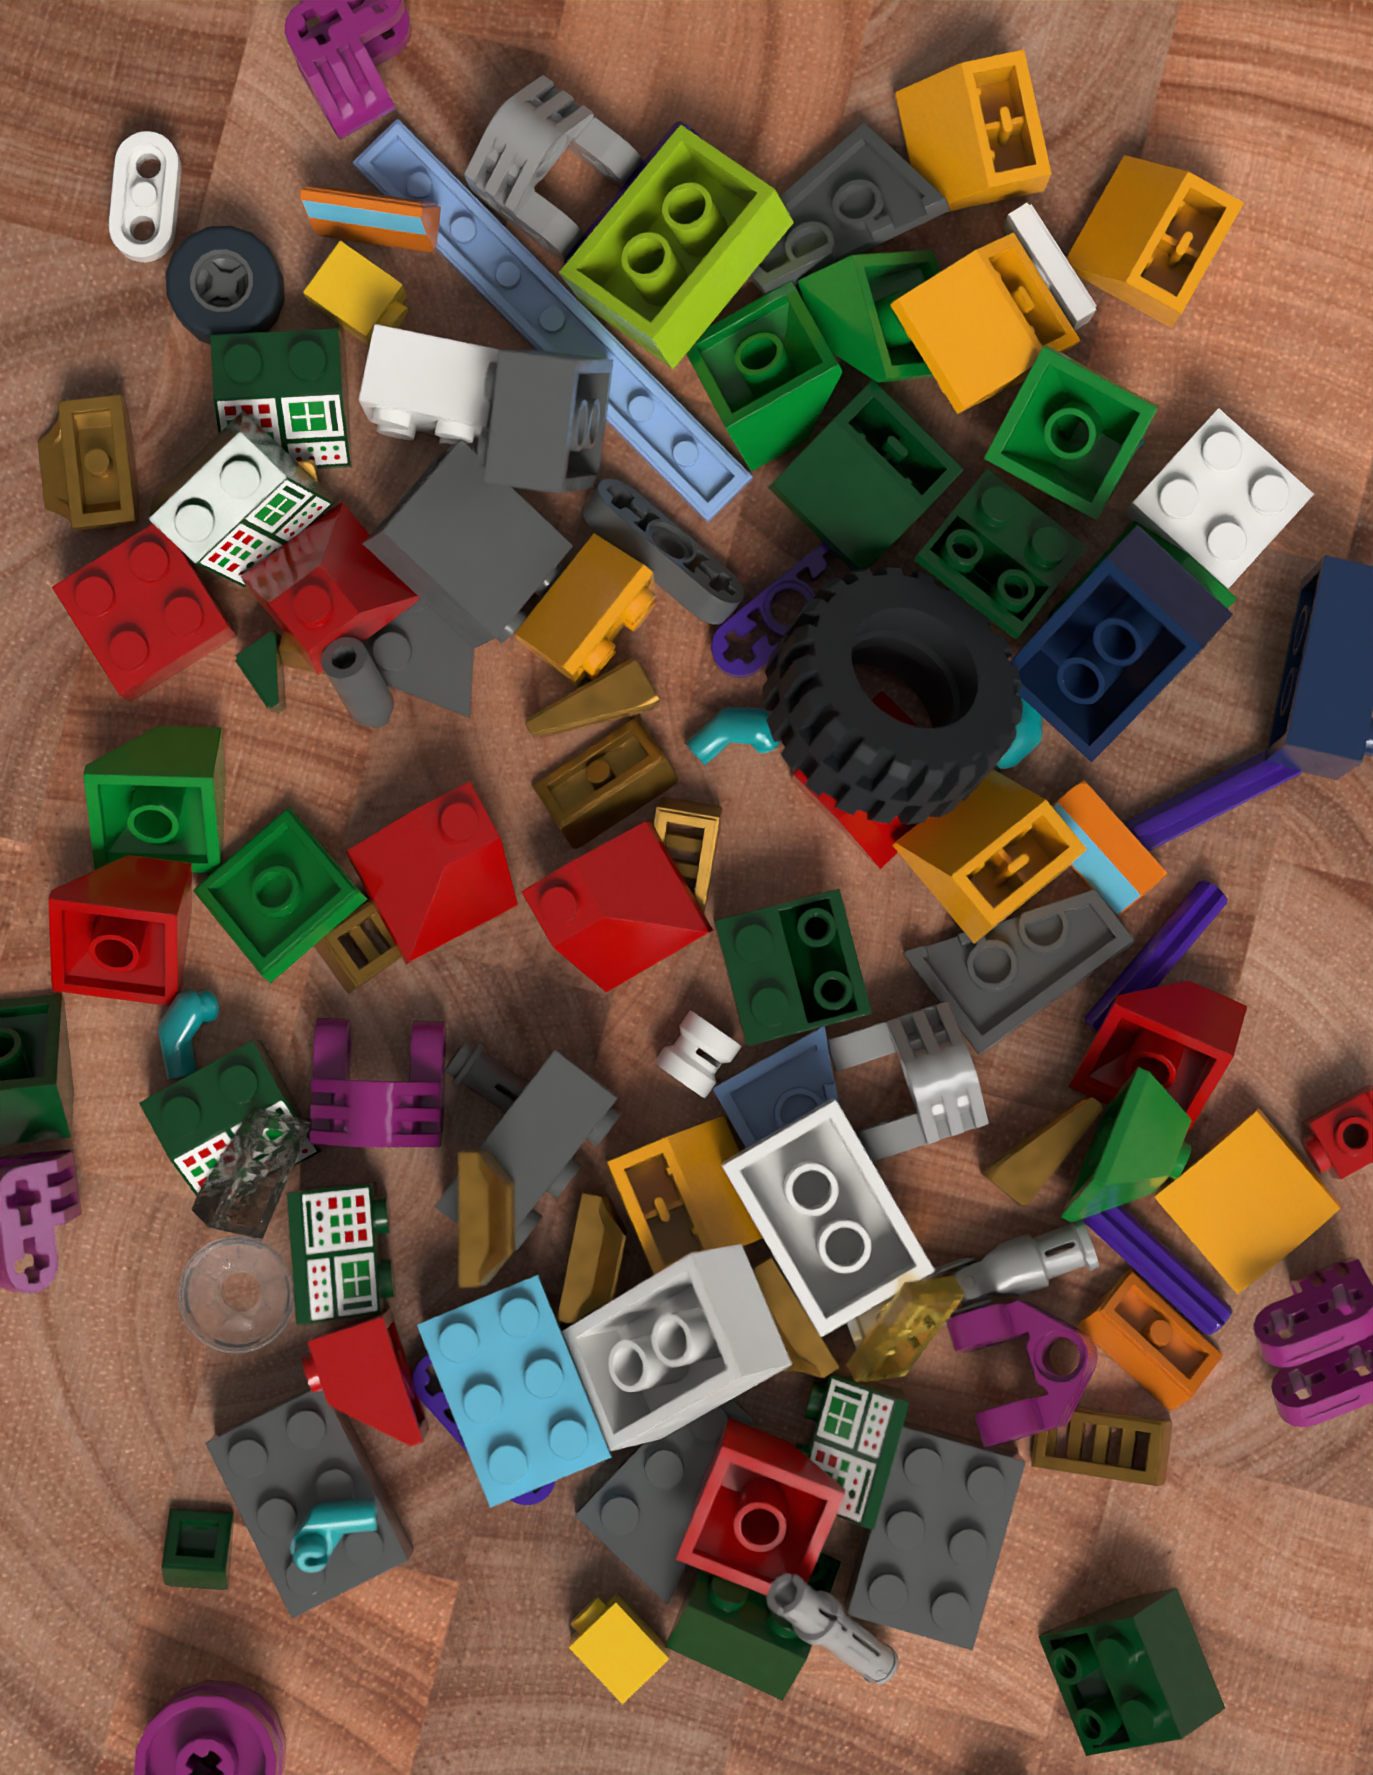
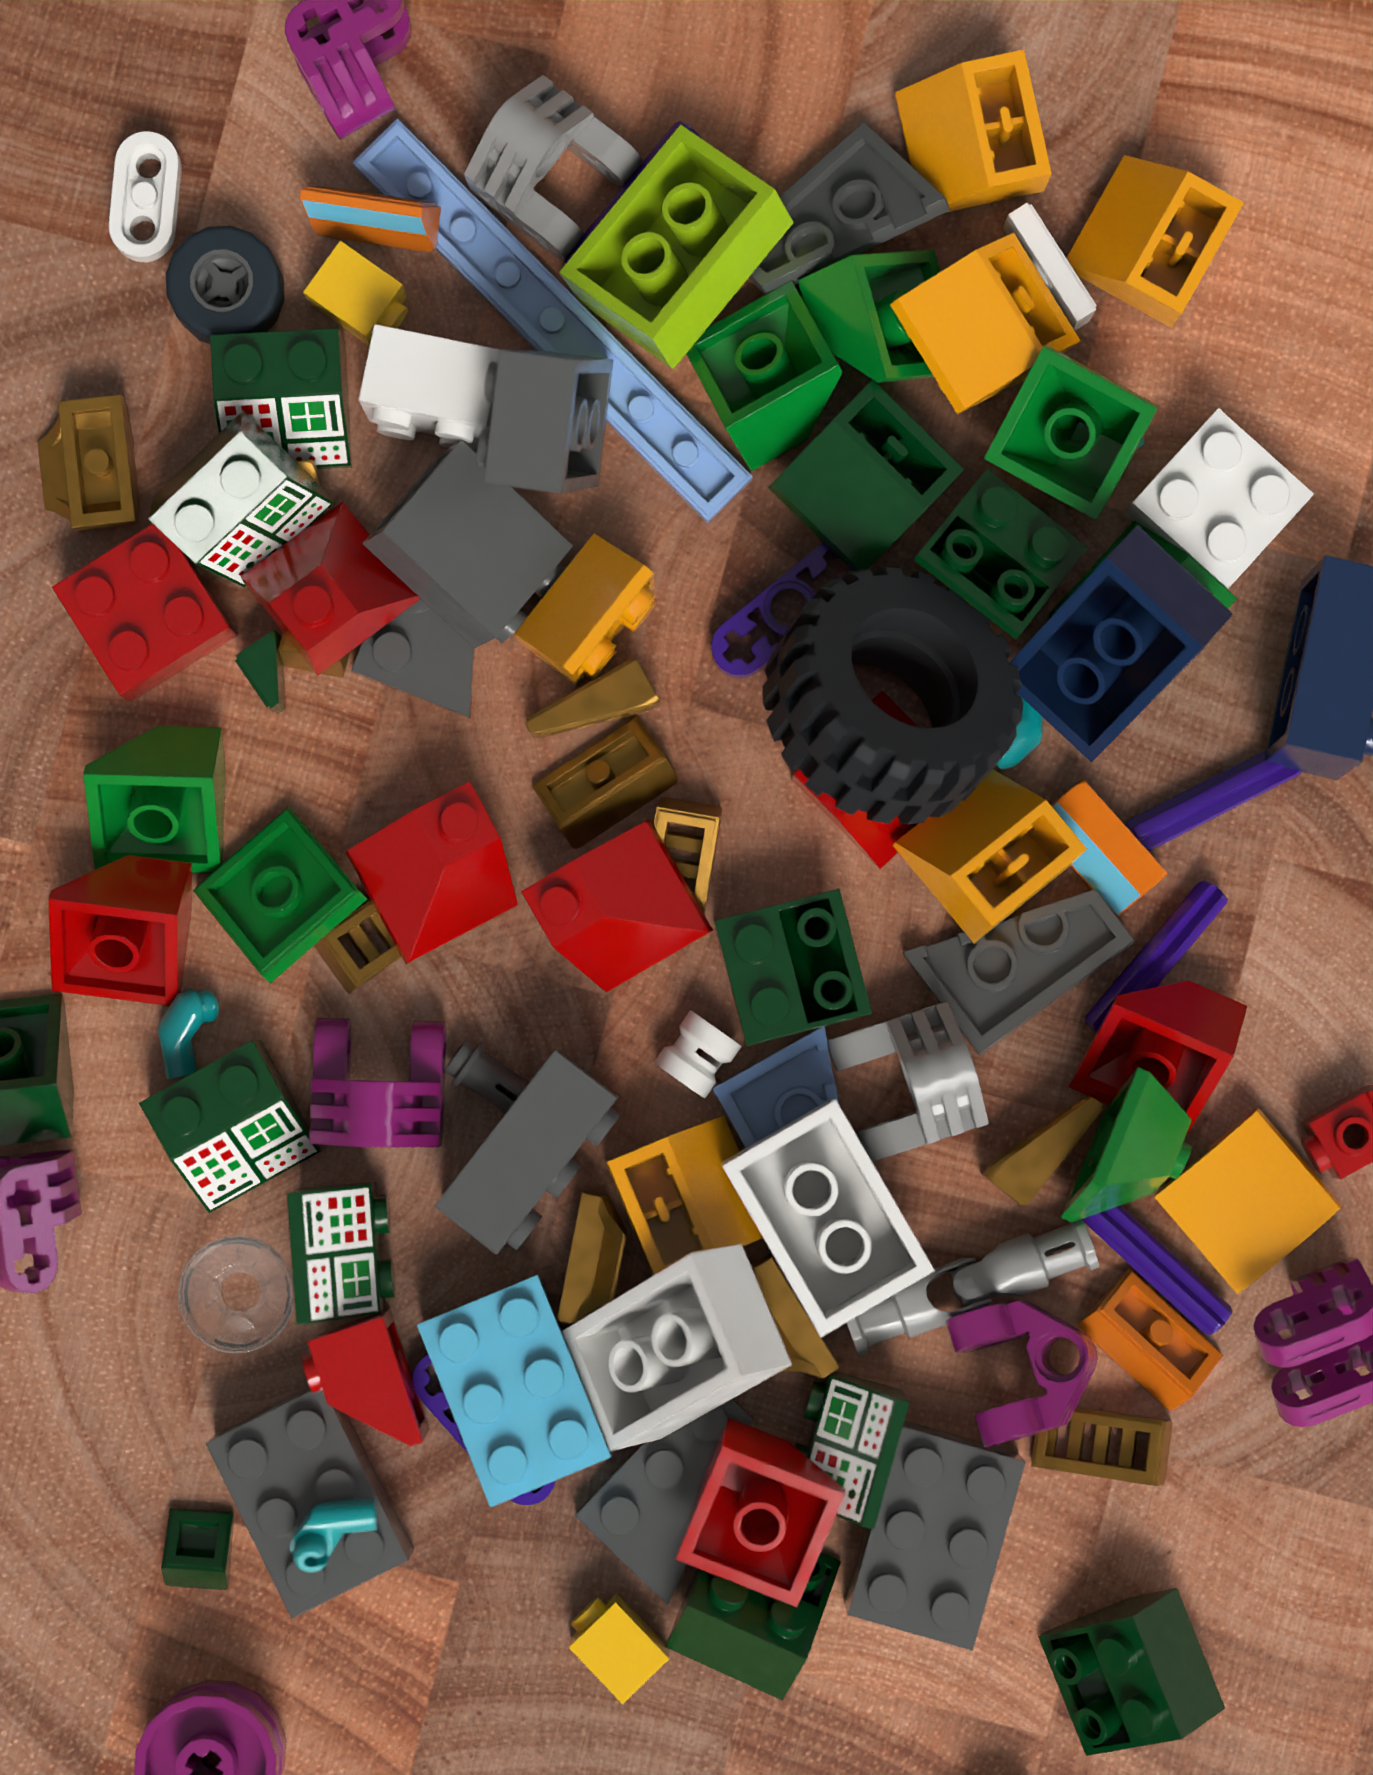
clear smoke slope [191,1107,311,1239] -> none
dark grey cylinder [321,637,394,728] -> none
pearl gold slope [458,1150,515,1287] -> none
dark grey beam [582,479,745,625] -> none
teal arm [684,706,781,766] -> none
light grey pin [767,1574,899,1685] -> none
clear yellow plate [846,1276,965,1383] -> none

